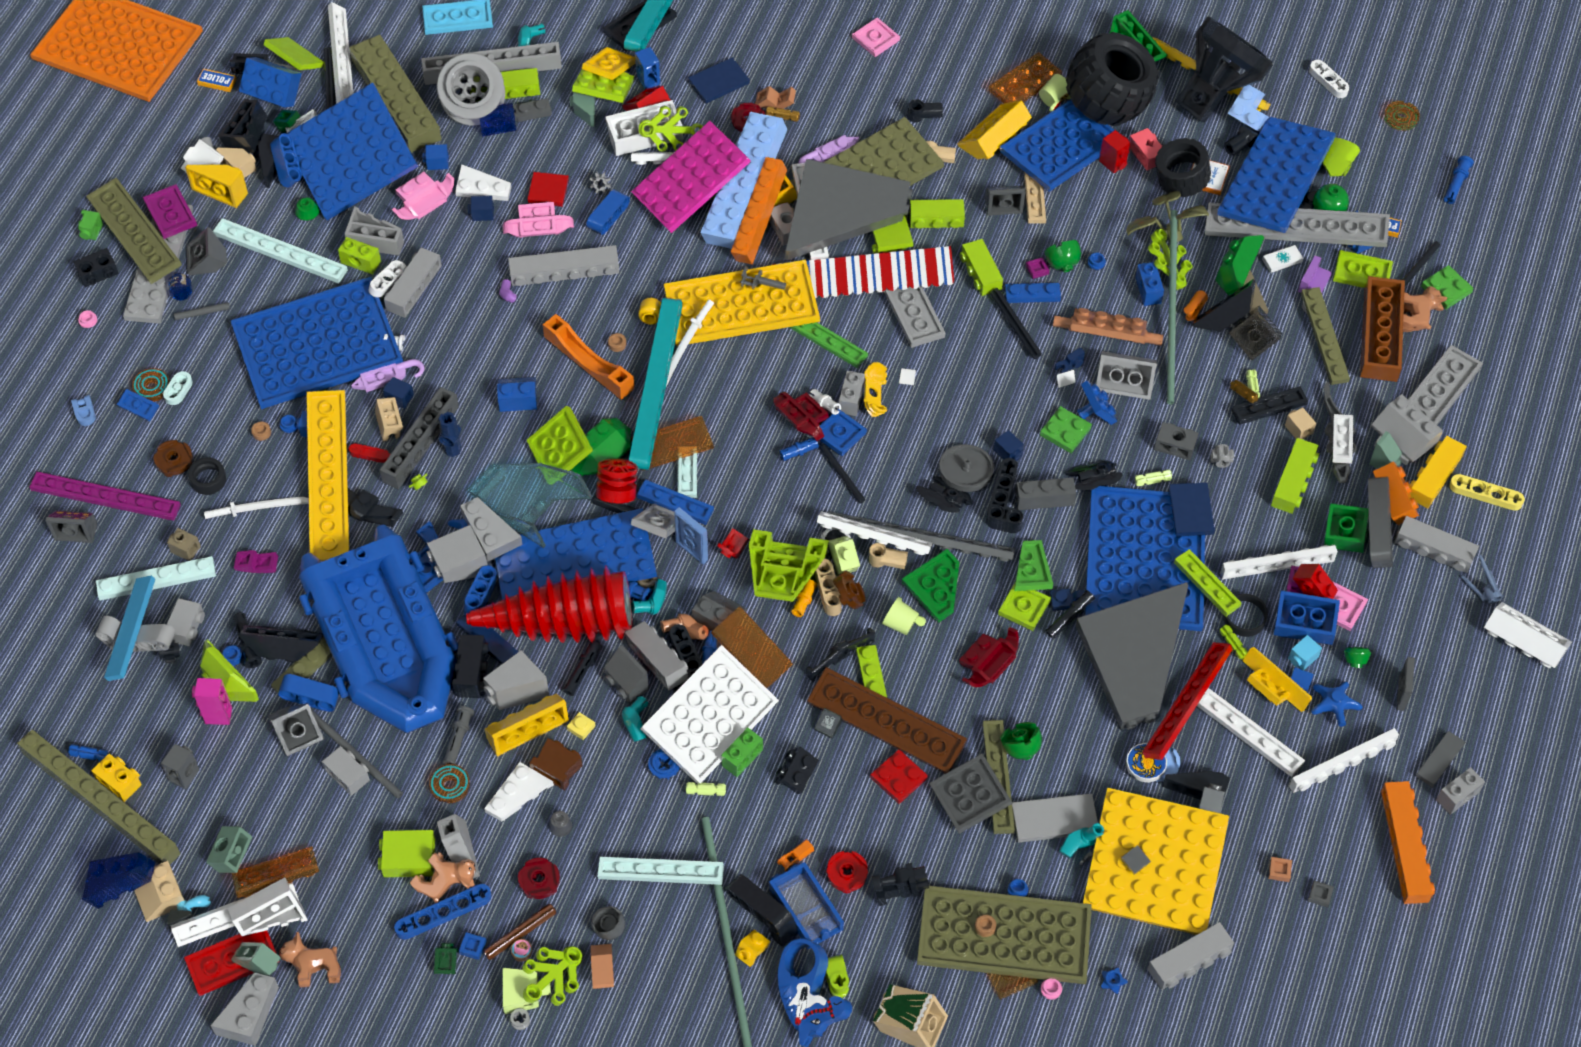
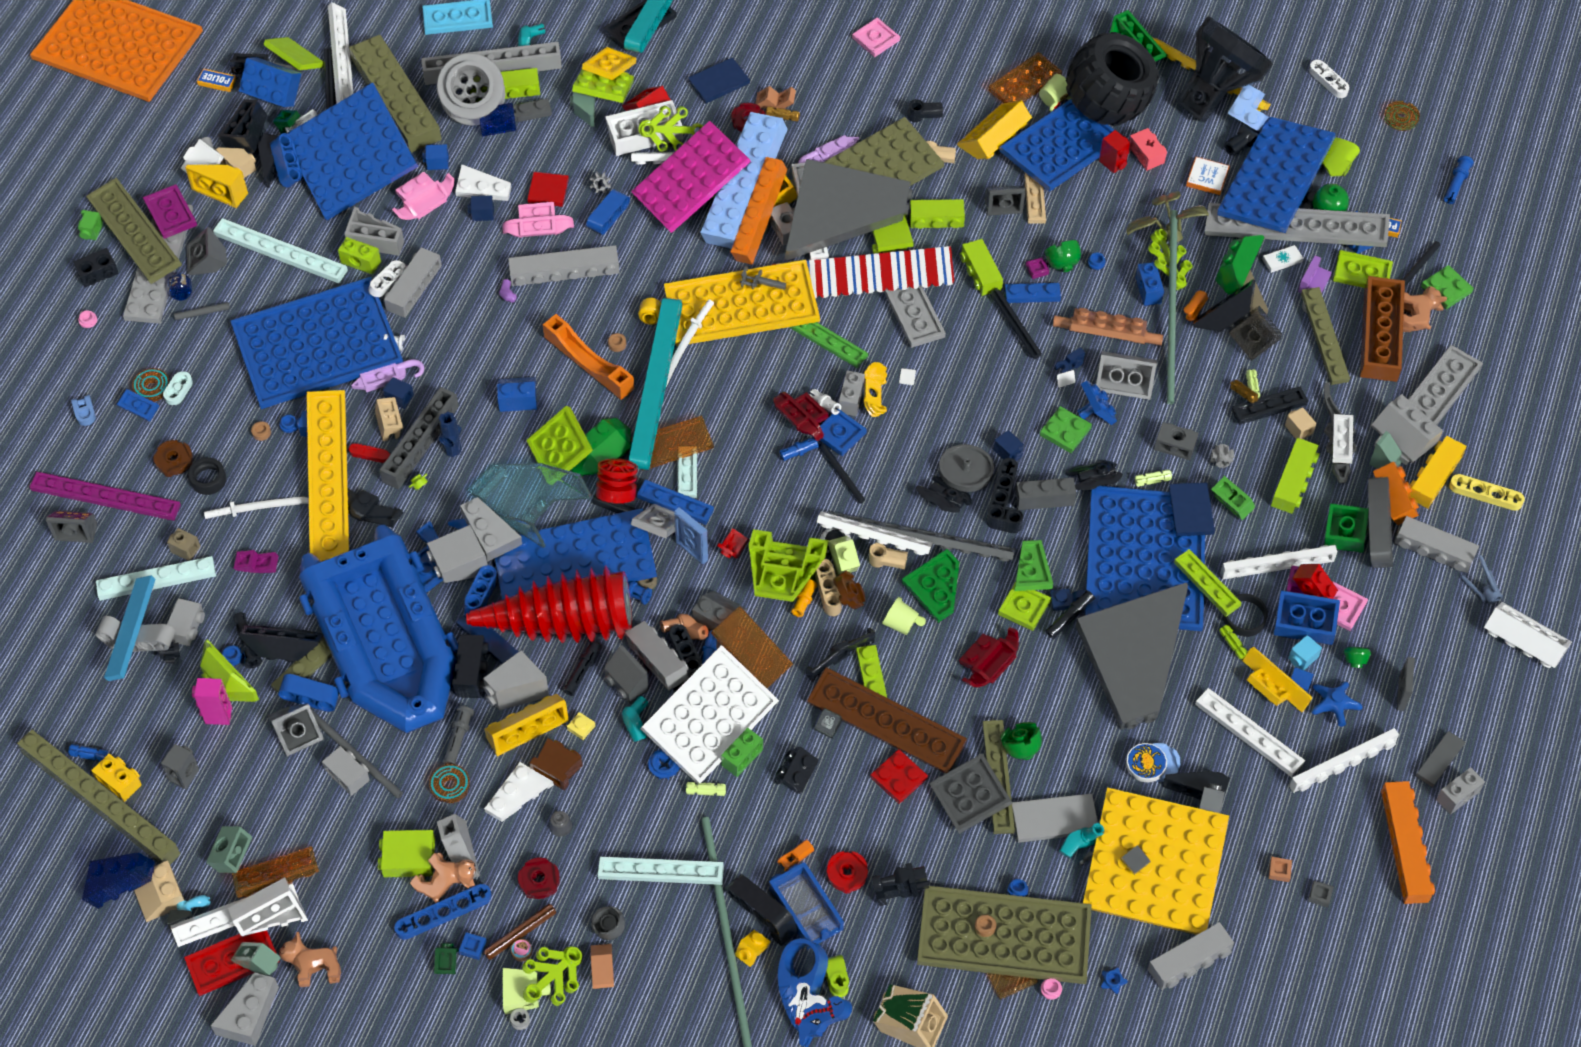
green cone [295,198,319,221] -> none
teal arm [631,579,667,615] -> none
blue brick [635,47,660,89] -> none
red plate [1142,642,1233,760] -> none
black tyre [1155,138,1211,197] -> none
none -> bright green brick [1211,476,1255,520]

